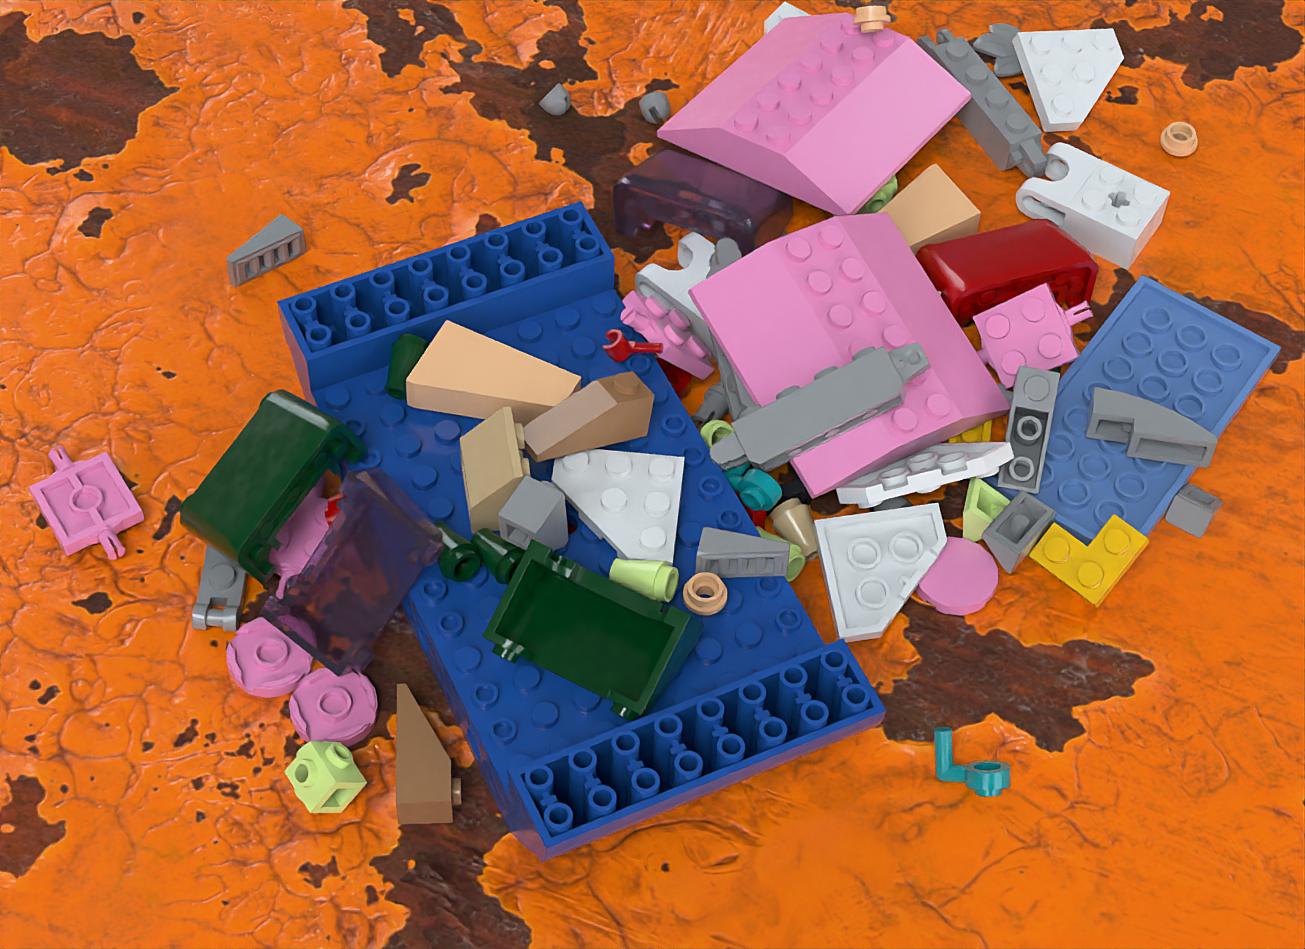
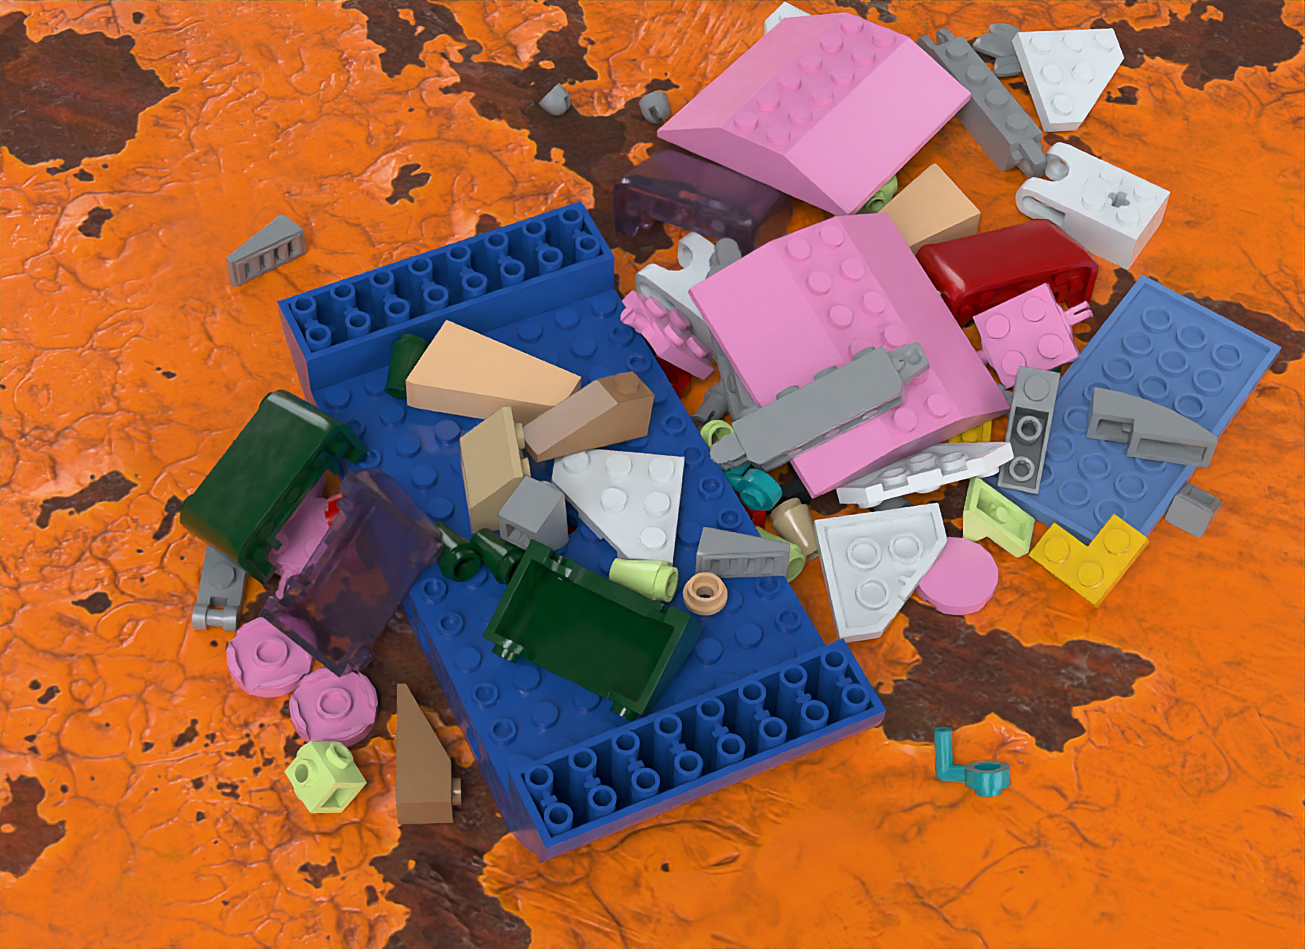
bright pink plate [29,446,144,560] -> none
red hand [602,329,663,362] -> none
light nougat plate [853,6,891,33] -> none
light grey slope [981,490,1057,574] -> none
light nougat plate [1160,122,1198,156] -> none

